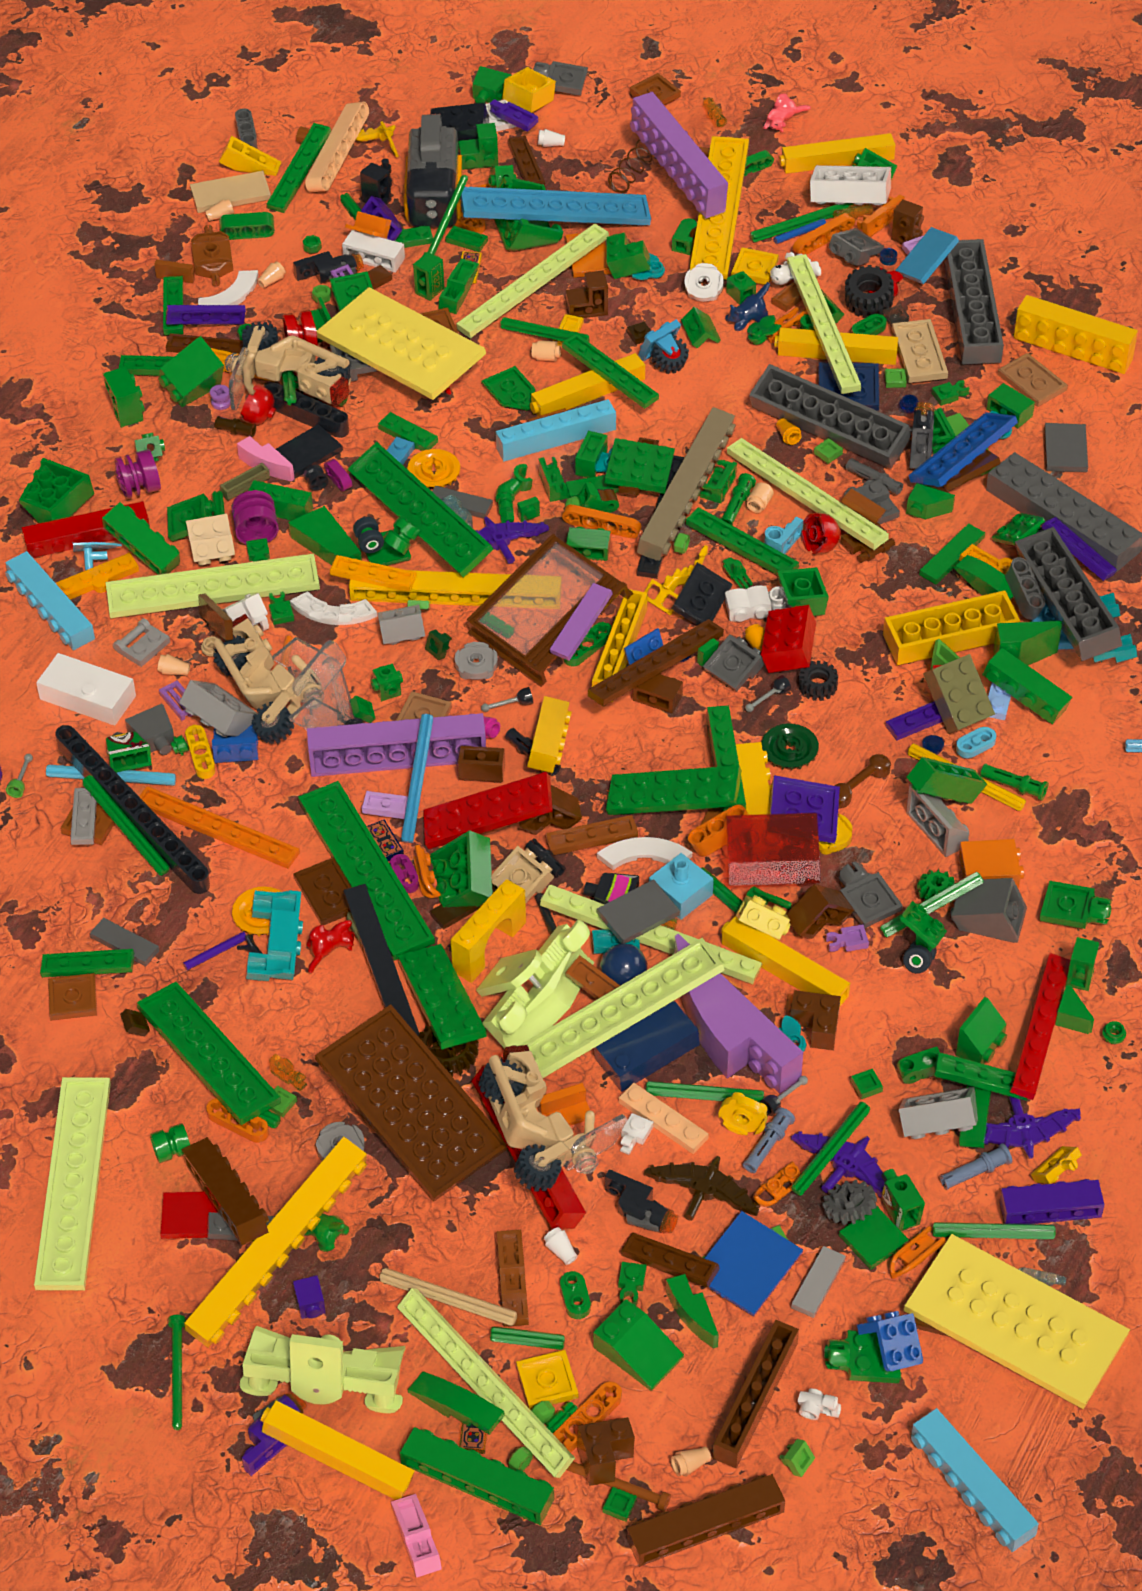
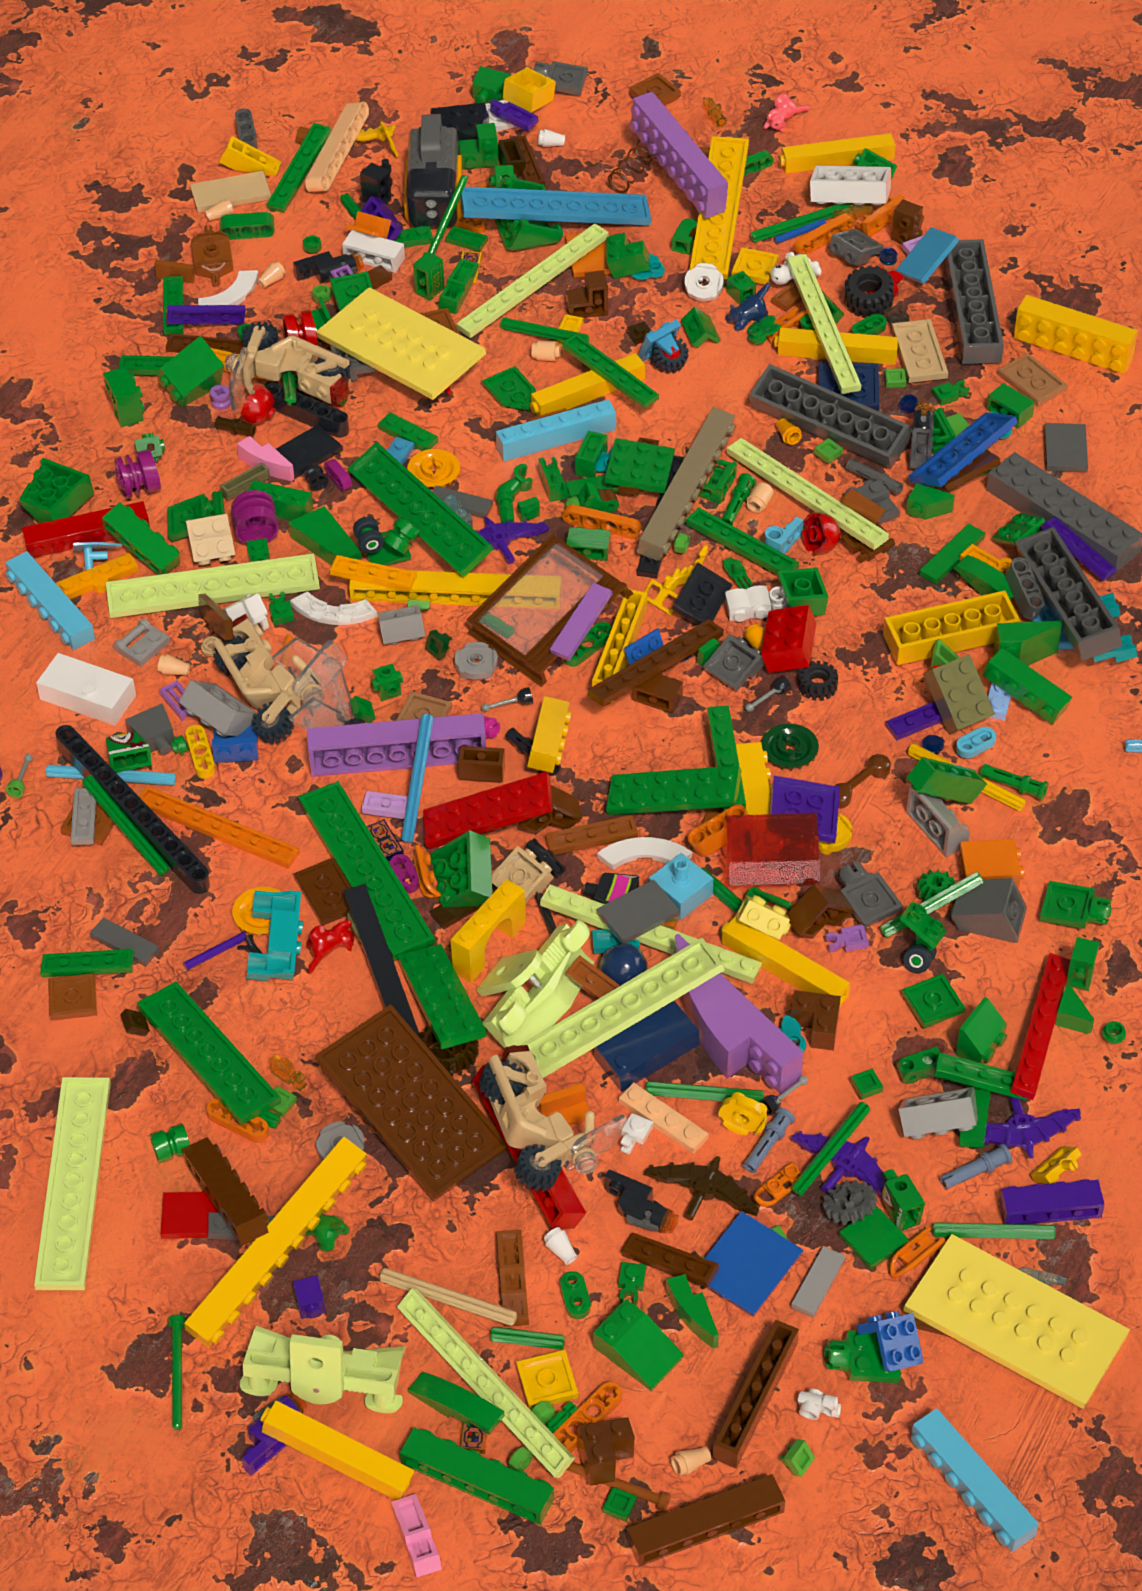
none -> dark brown brick [498,138,526,177]
none -> green plate [901,973,966,1029]

